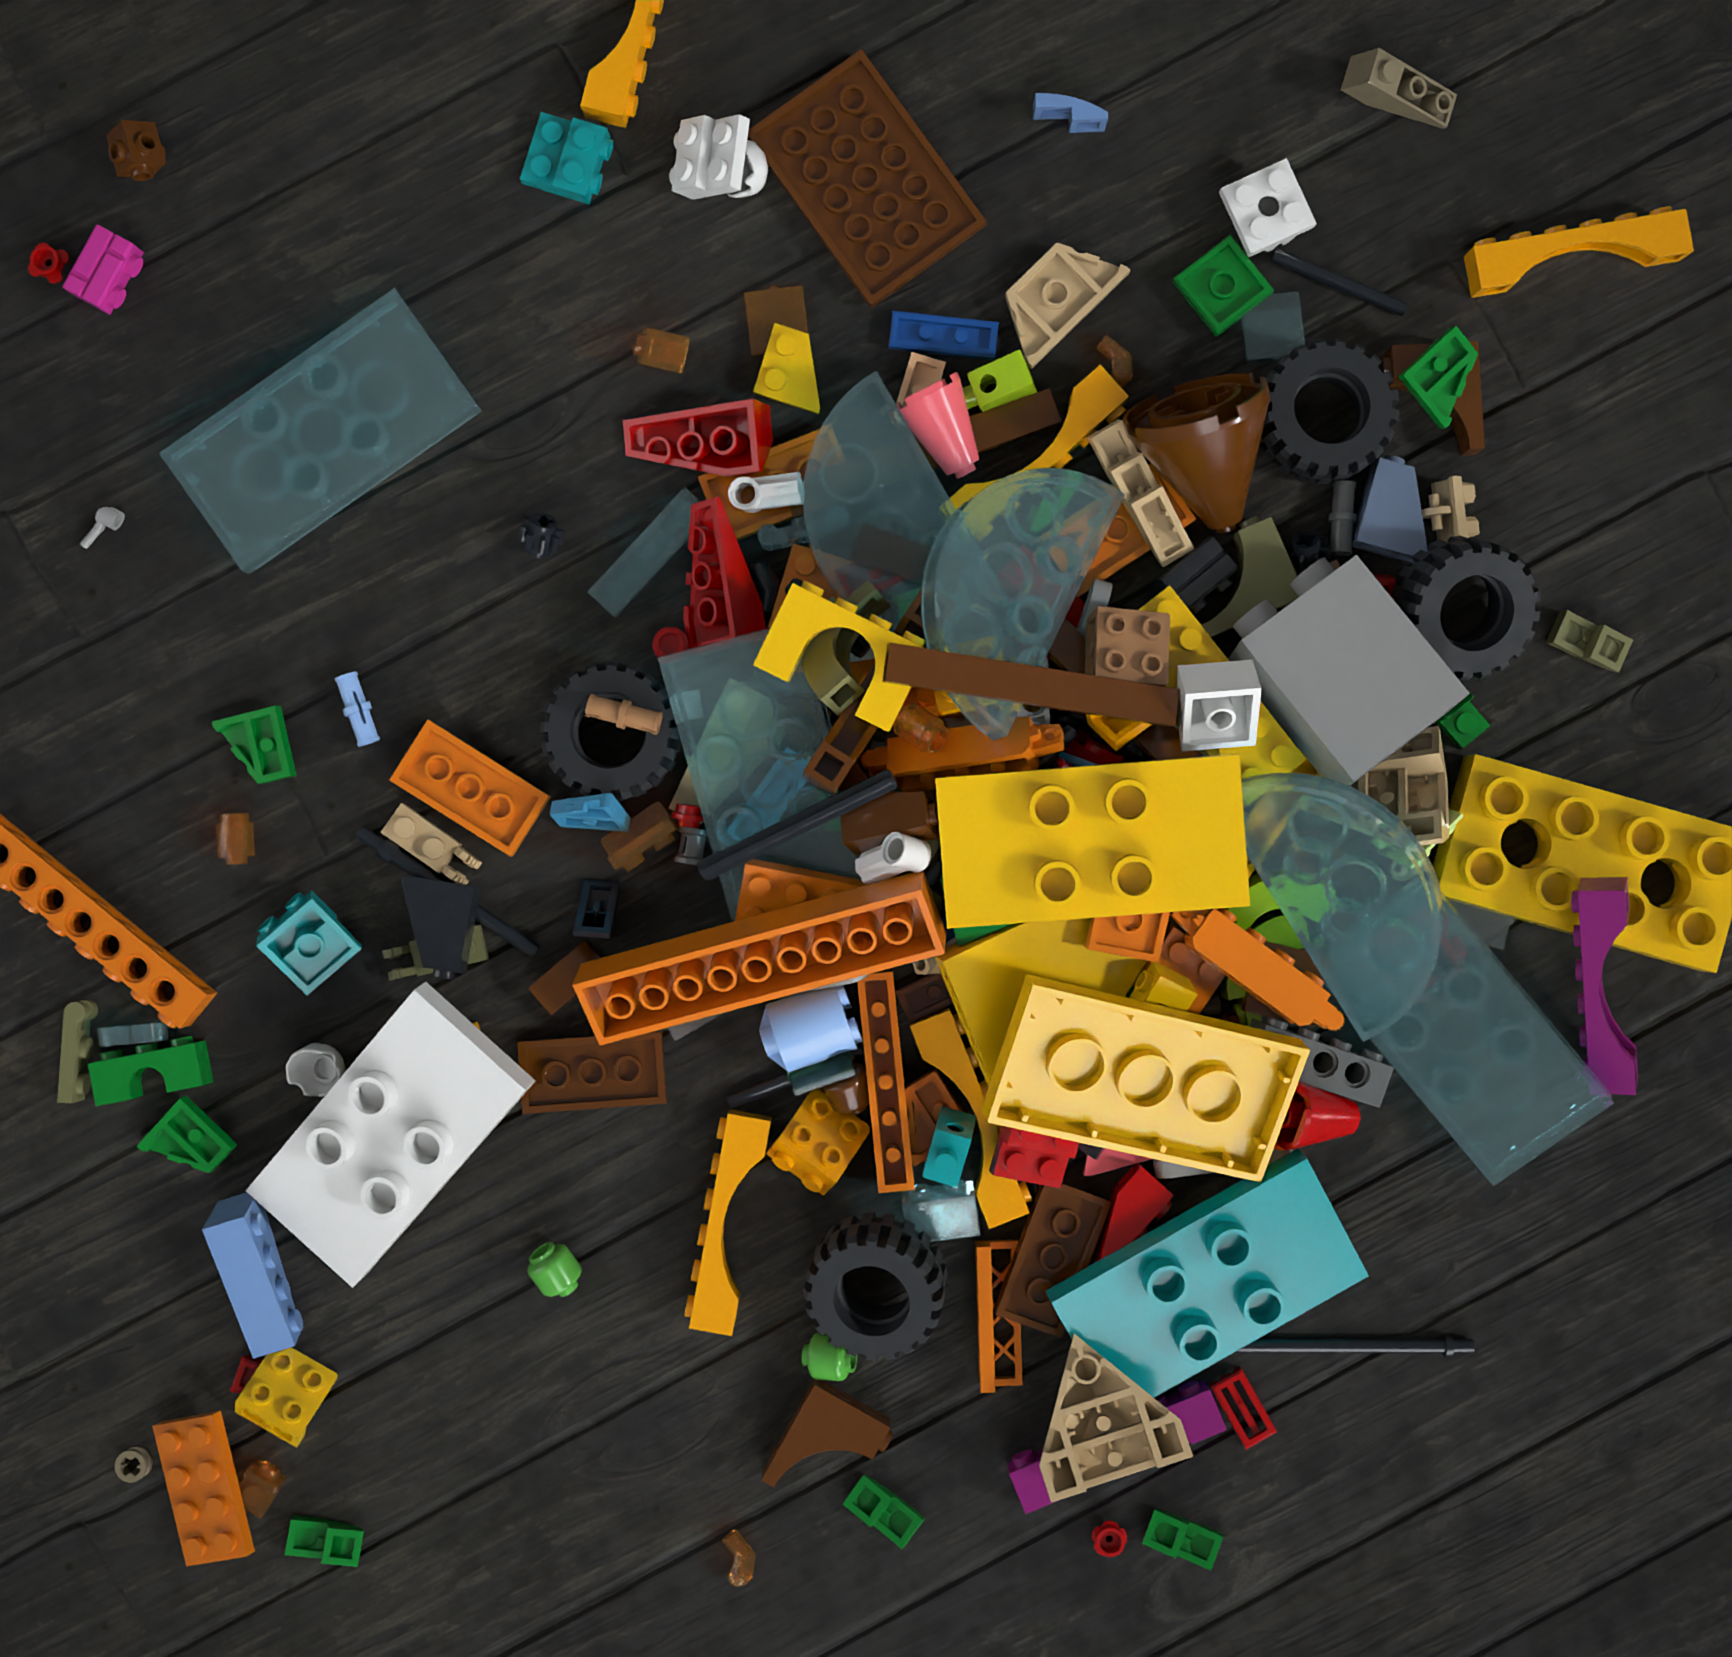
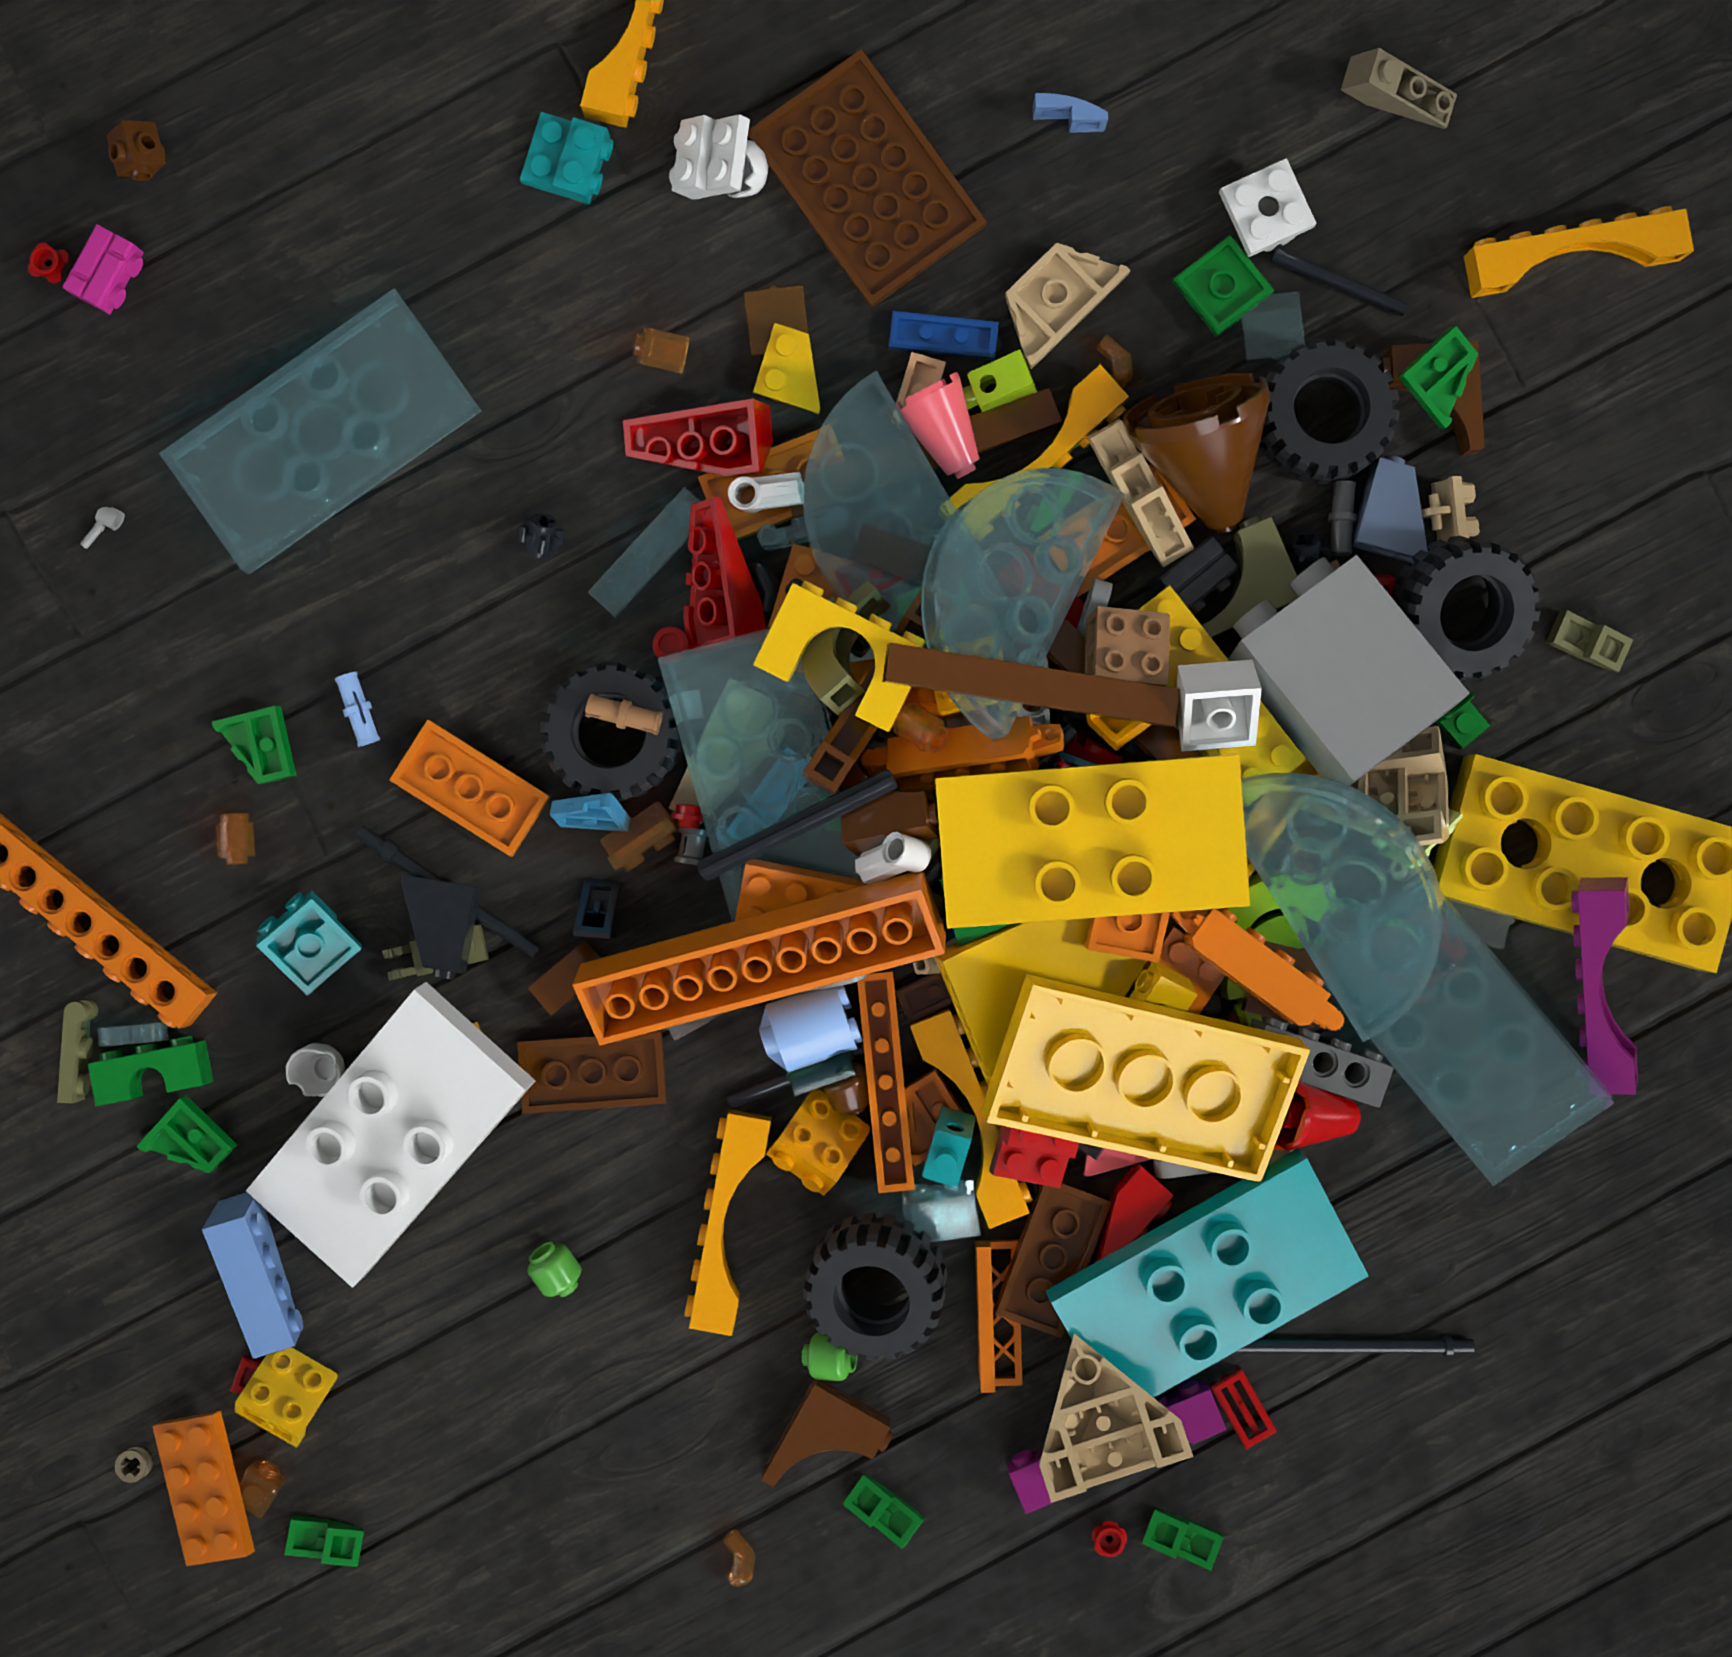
tan hinge [381,803,482,885] -> none

